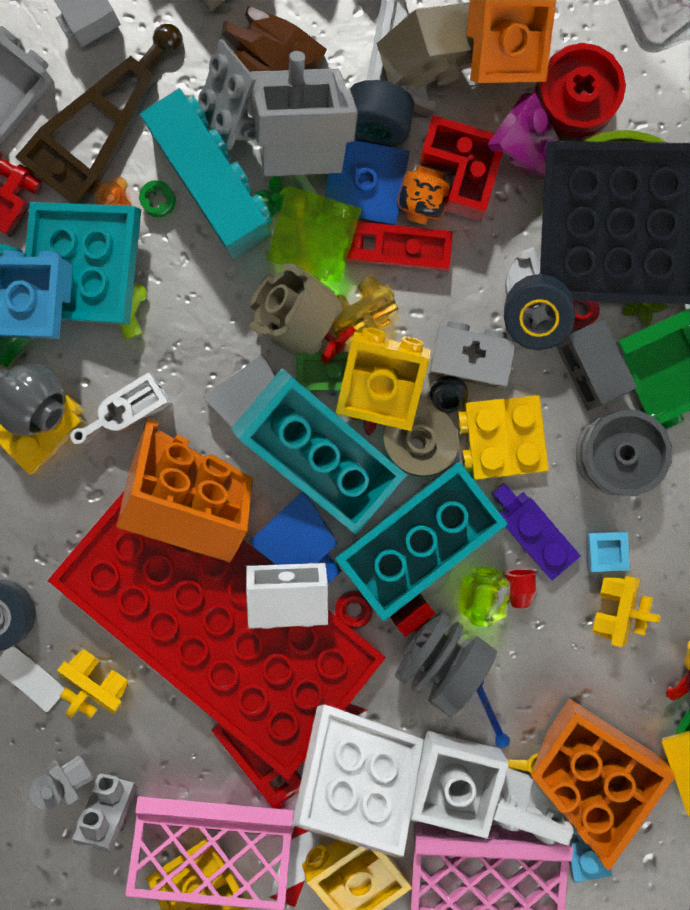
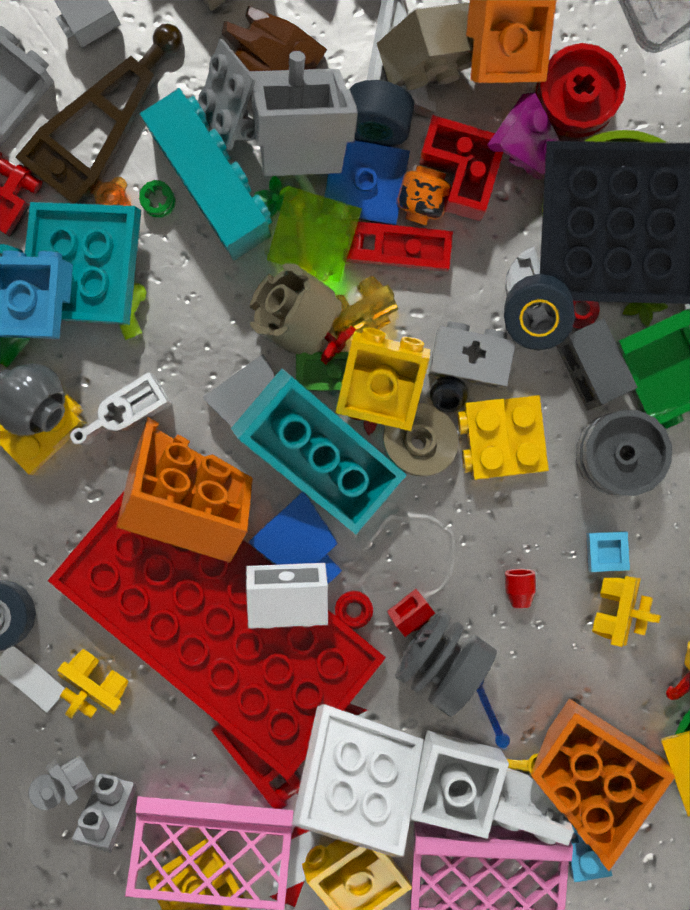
teal brick [335,462,508,622] -> none
clear neon green head [458,567,511,627] -> none
dark purple hinge [491,483,581,581] -> none

